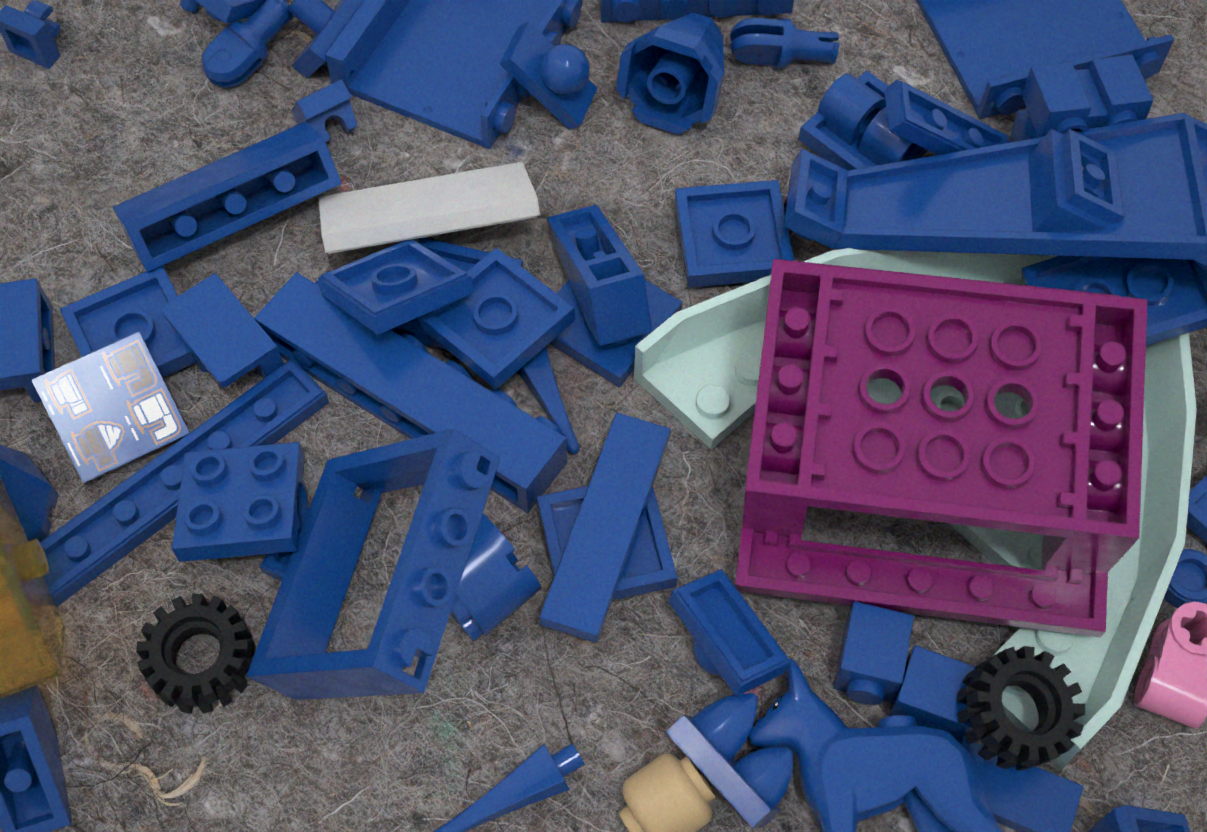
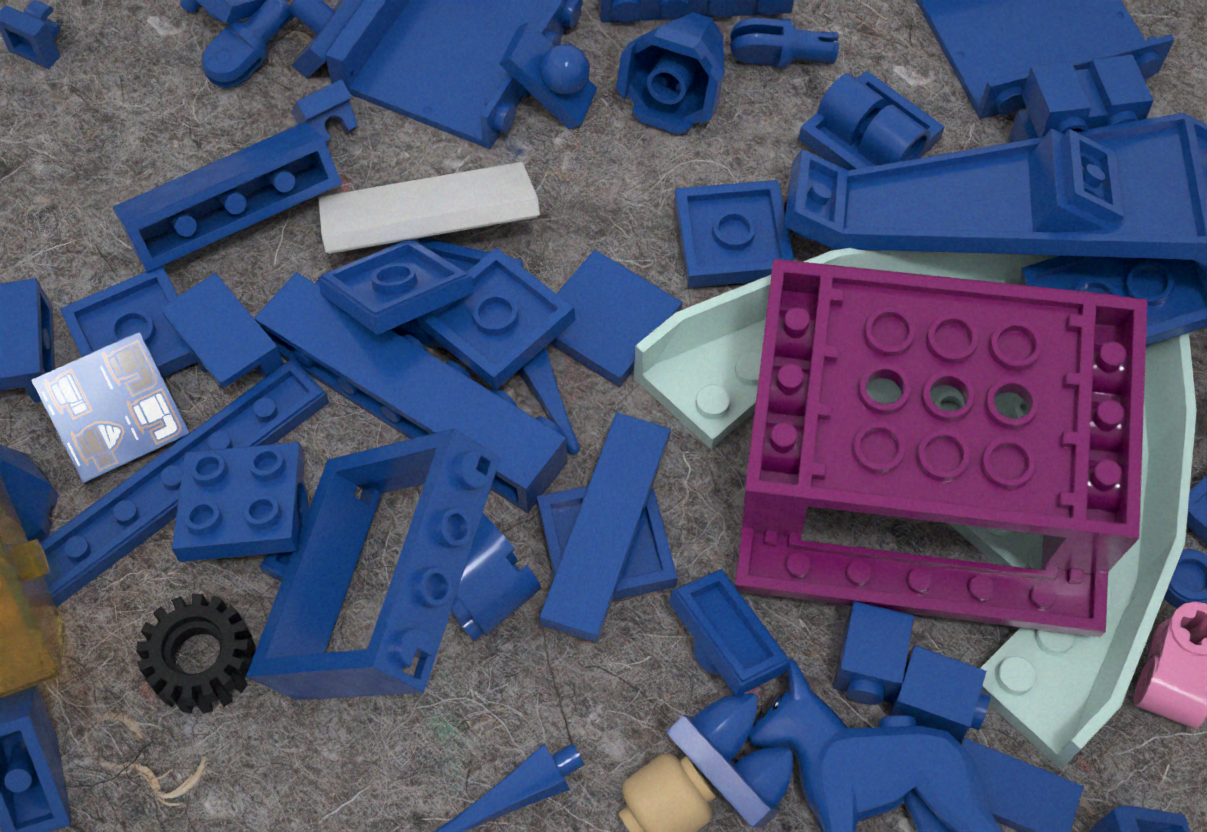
blue slope [547,204,653,346] -> none
blue tile [884,79,1008,155] -> none
black tyre [957,646,1086,771] -> none

